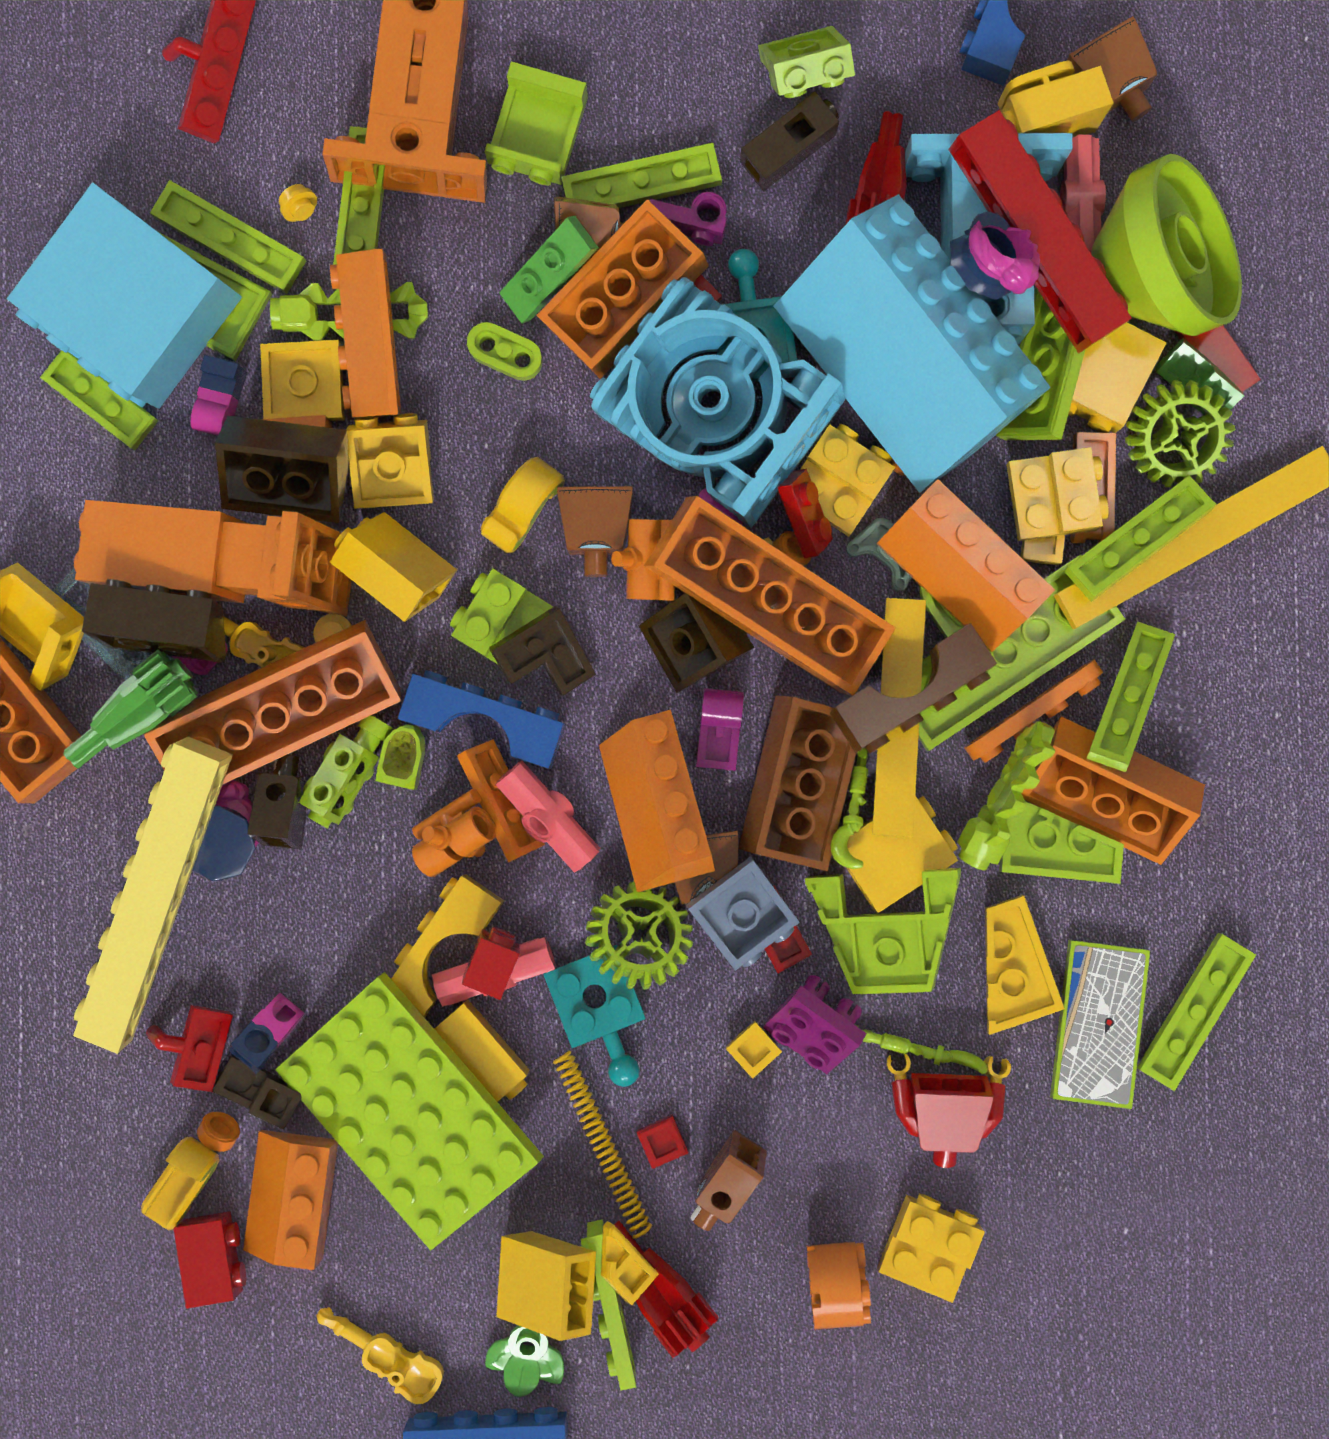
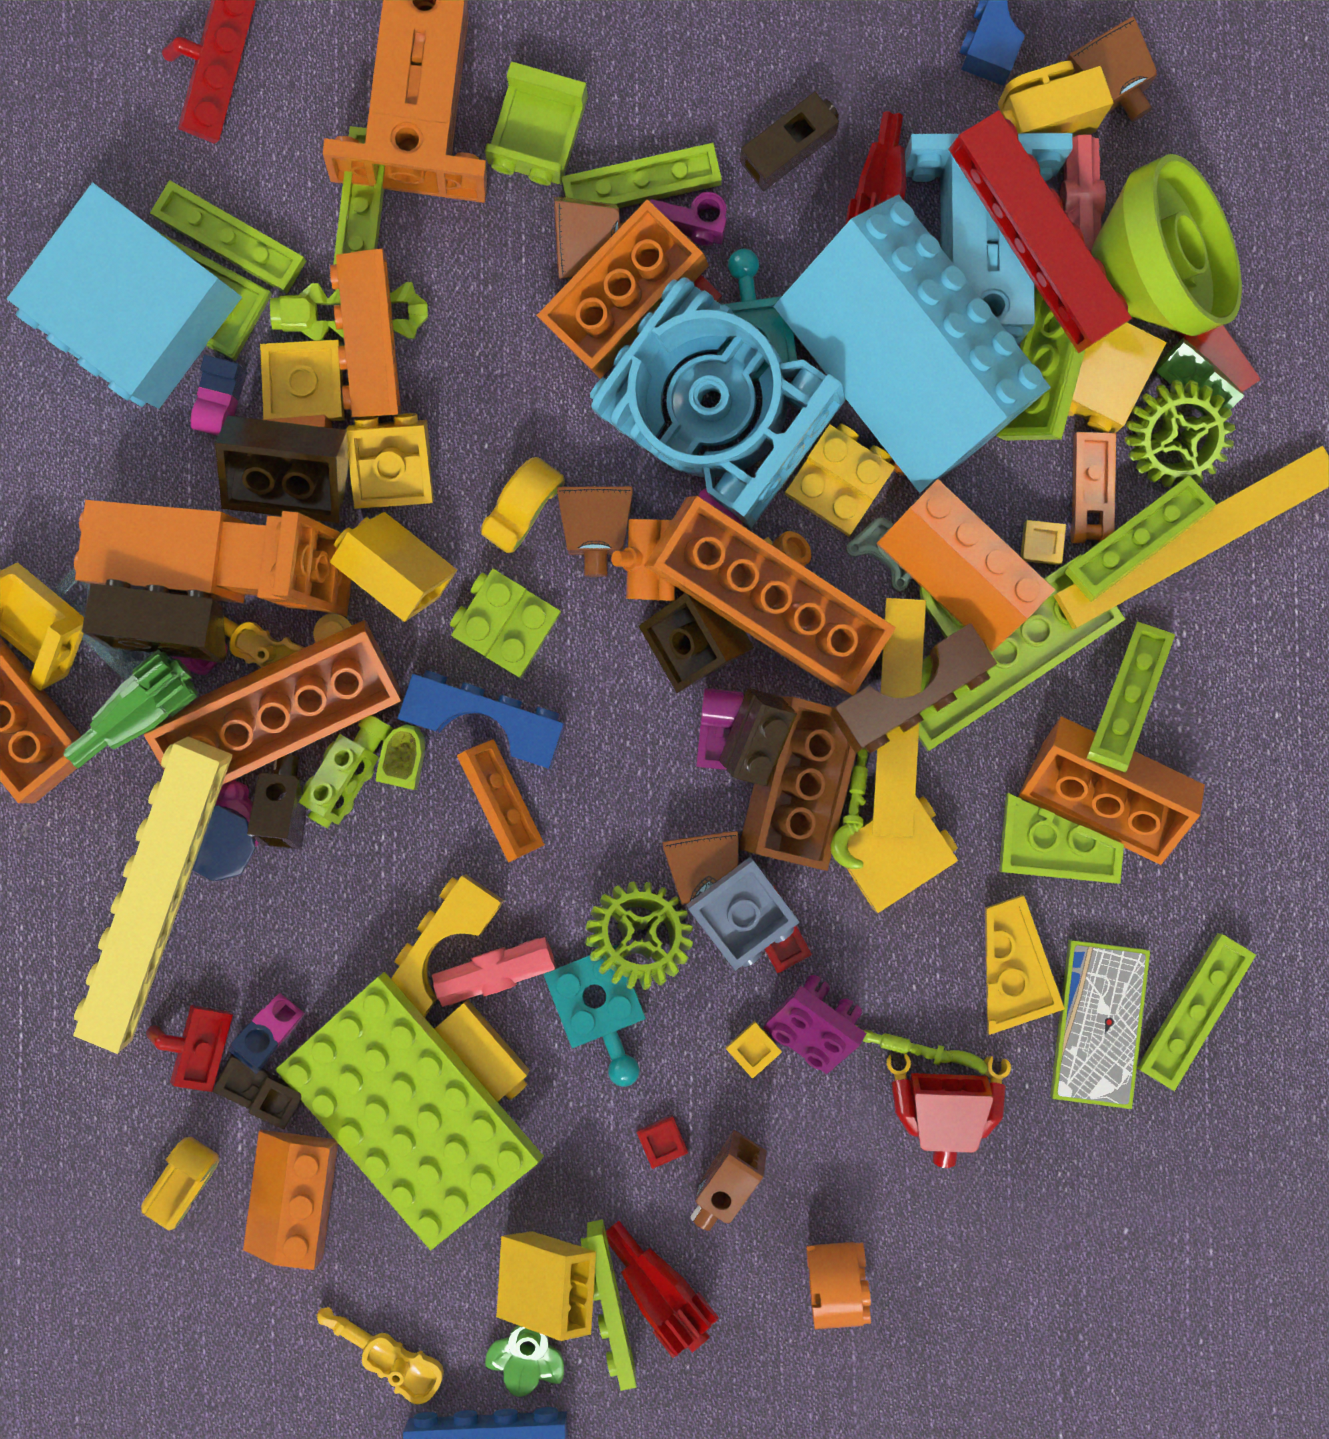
lime tile [40,350,159,451] -> none
red brick [173,1211,246,1309] -> none
orange tile [197,1111,240,1152] -> none
yellow plate [279,184,317,222] -> none
orange pin [412,789,497,877] -> none
red brick [462,927,520,1000] -> none
lime plate [467,322,543,381] -> none
dark brown plate [489,606,596,695] -> none
coral piece [495,760,600,873] -> none
bright green plate [499,216,599,324] -> none
yellow piece [553,1050,652,1239] -> none
orange slope [599,710,715,892] -> none
yellow tile [601,1221,659,1305] -> none
lime plate [758,26,855,98] -> none
red plate [777,468,833,559] -> none
lime wing [805,868,961,994] -> none
yellow plate [877,1193,985,1303] -> none
piece [950,211,1040,300] -> none
lime sword [957,721,1056,870] -> none
orange plate [964,659,1103,763] -> none
yellow plate [1006,447,1109,541] -> none
none -> dark brown brick [719,688,797,786]

